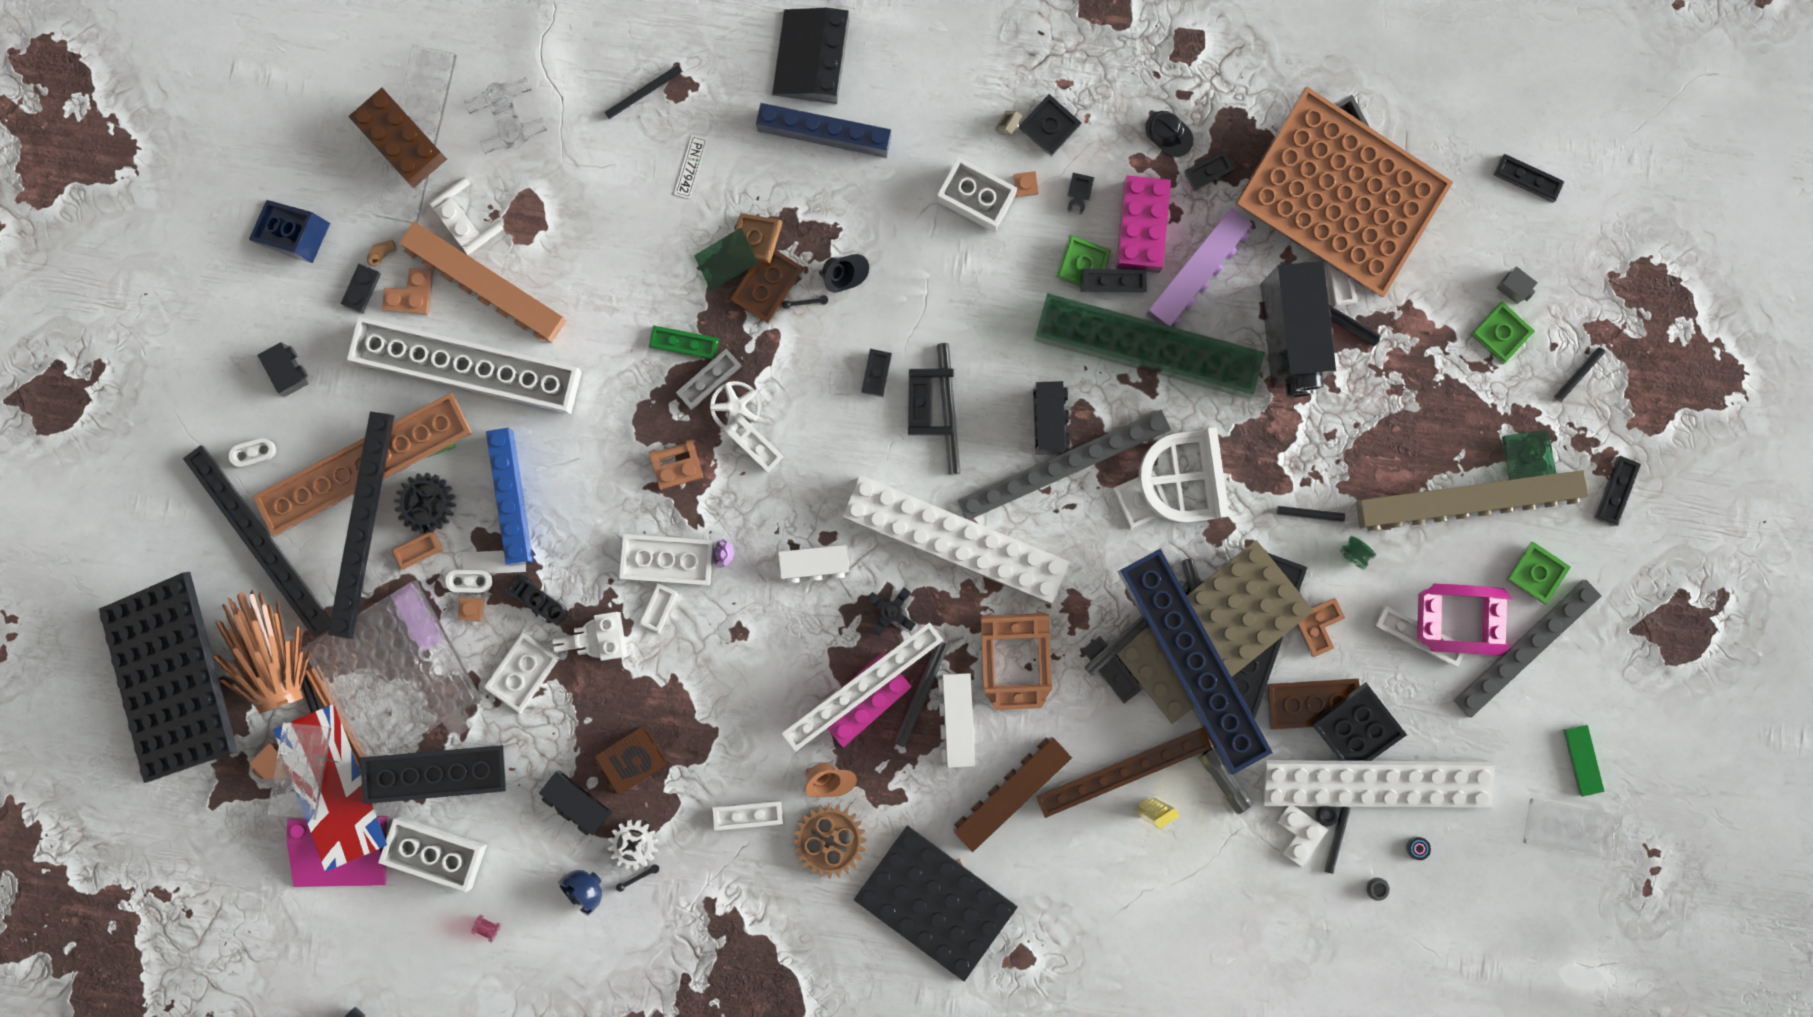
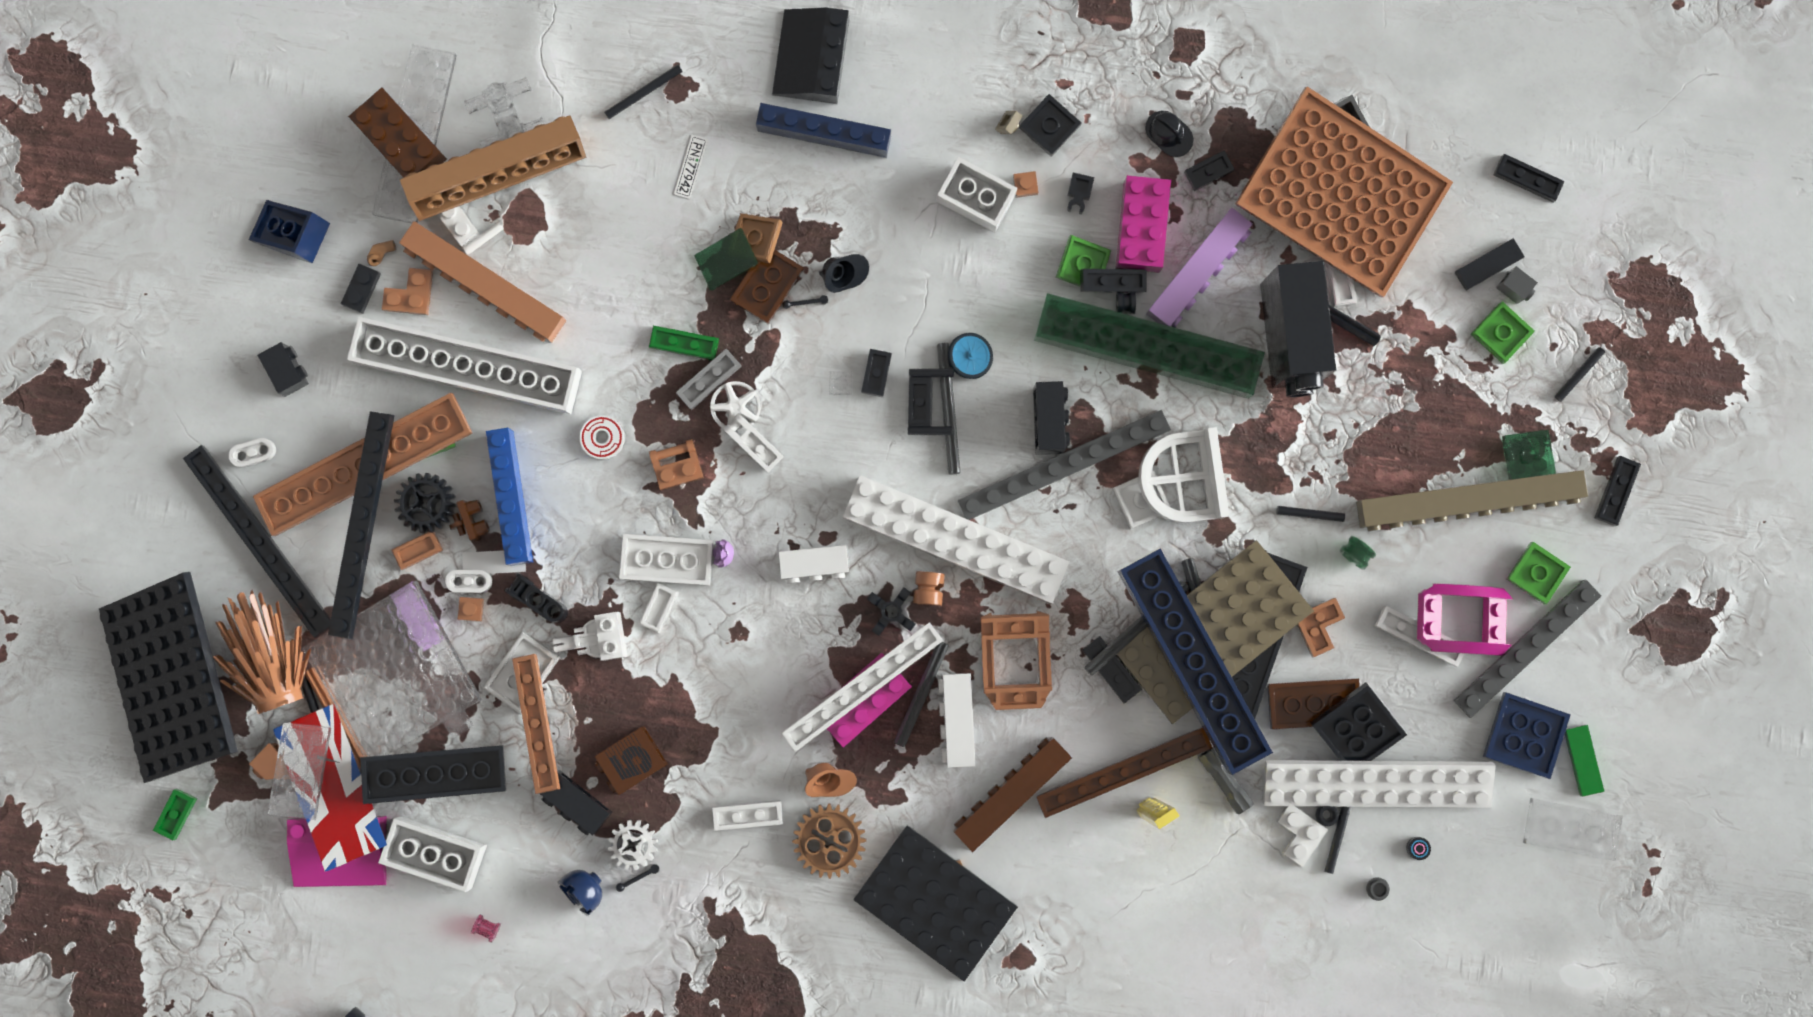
none -> green plate [153,789,197,841]
none -> medium nougat brick [400,115,587,221]
none -> reddish brown hips [449,500,490,542]
none -> nougat plate [512,654,560,794]
none -> white tile [580,415,625,460]
none -> nougat wheel [913,571,945,606]
none -> dark azure wheel [948,333,993,379]
none -> black wheel [1116,292,1136,314]
none -> black tile [1455,238,1525,291]
none -> dark blue plate [1483,692,1571,779]

